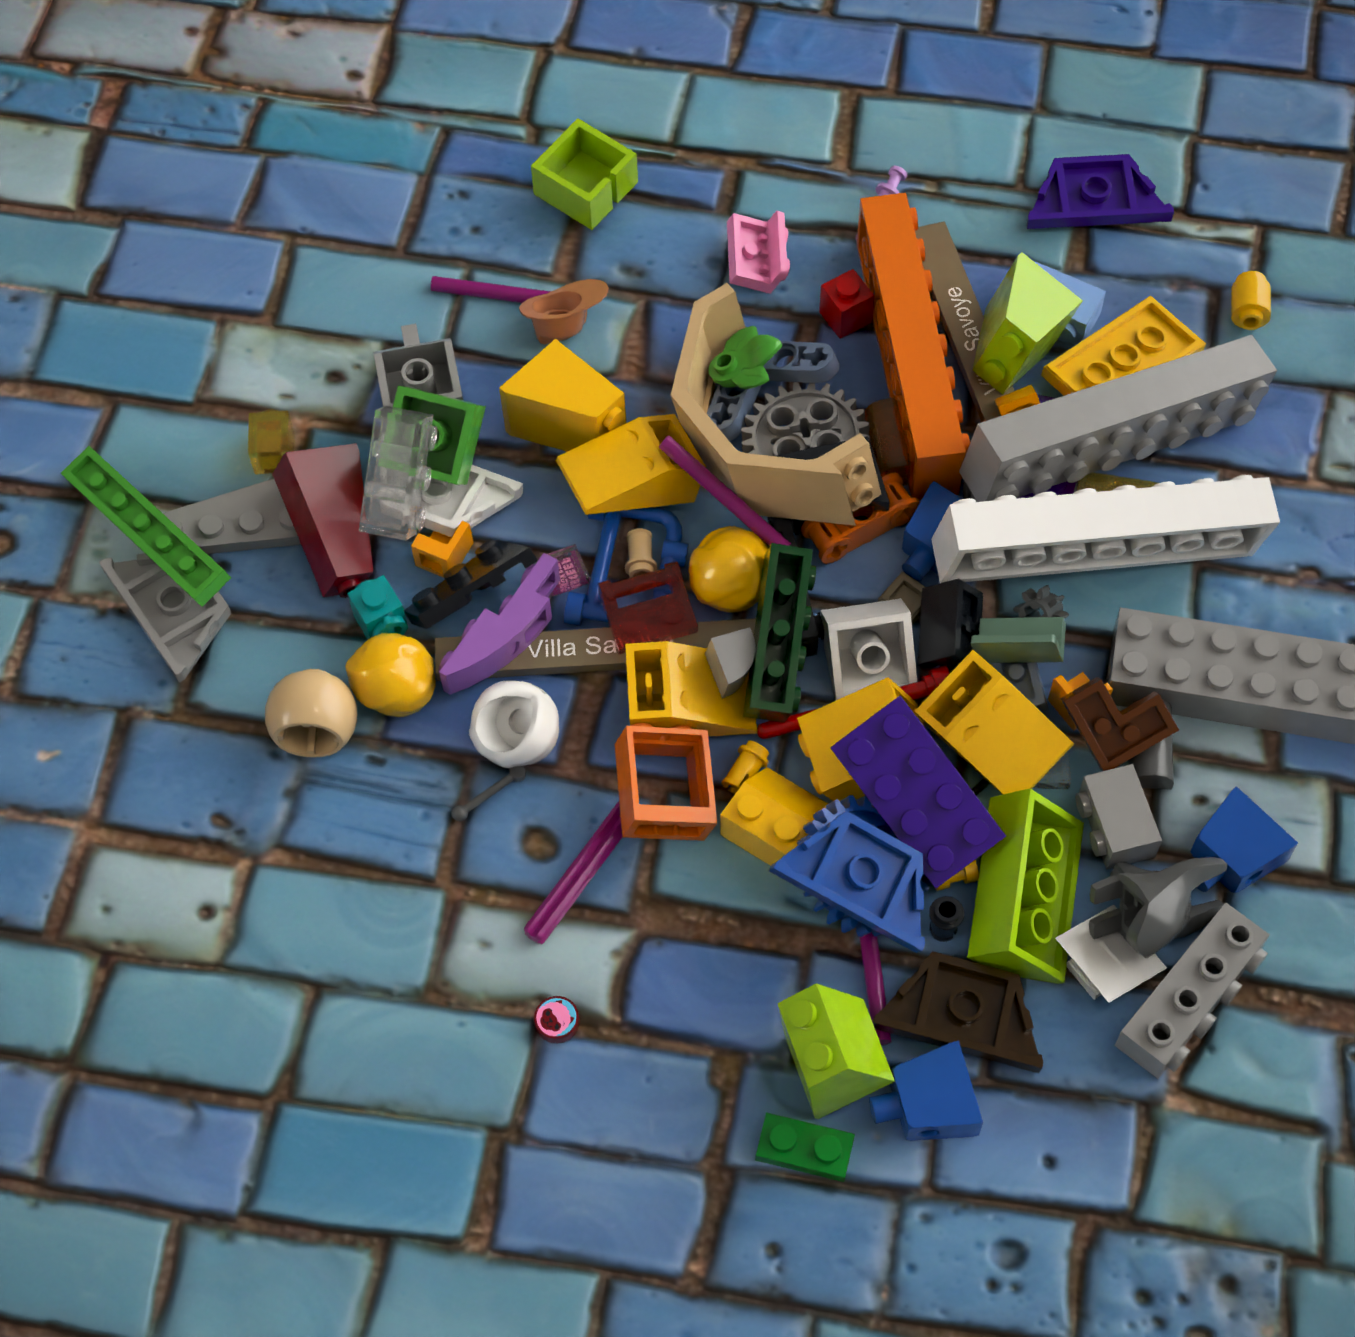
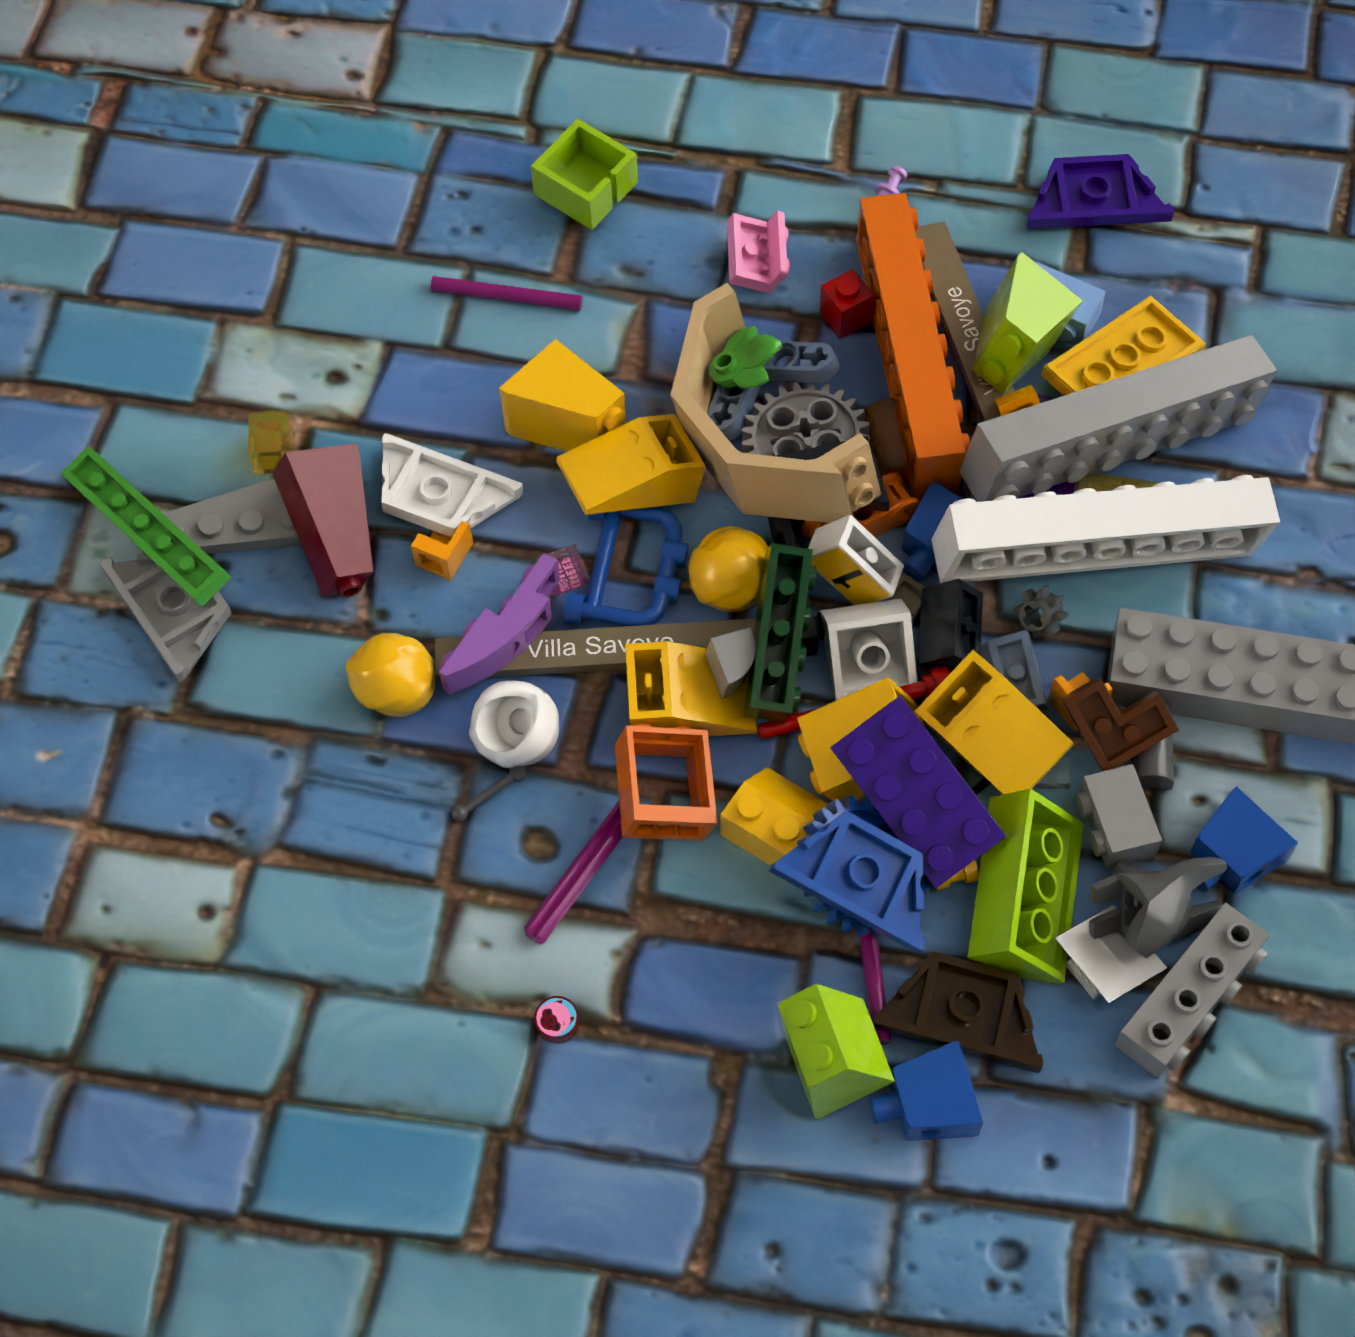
tan wheel [265,669,357,757] -> none
teal brick [347,575,409,639] -> none
clear brick [359,406,437,541] -> none
light grey hinge [373,323,463,427] -> none
bright green brick [379,385,486,485] -> none
black wing [404,540,538,629] -> none
nougat piece [519,279,609,344] -> none
clear red plate [597,561,698,654] -> none
tan pin [625,528,657,583] -> none
magenta bar [659,435,791,546] -> none
yellow pin [721,740,769,794] -> none
green plate [755,1112,855,1182] -> none
black pin [929,896,964,942] -> none
sand green panel [971,617,1066,663] -> none
yellow brick [1231,271,1271,330] -> none
none -> white brick [808,514,904,605]

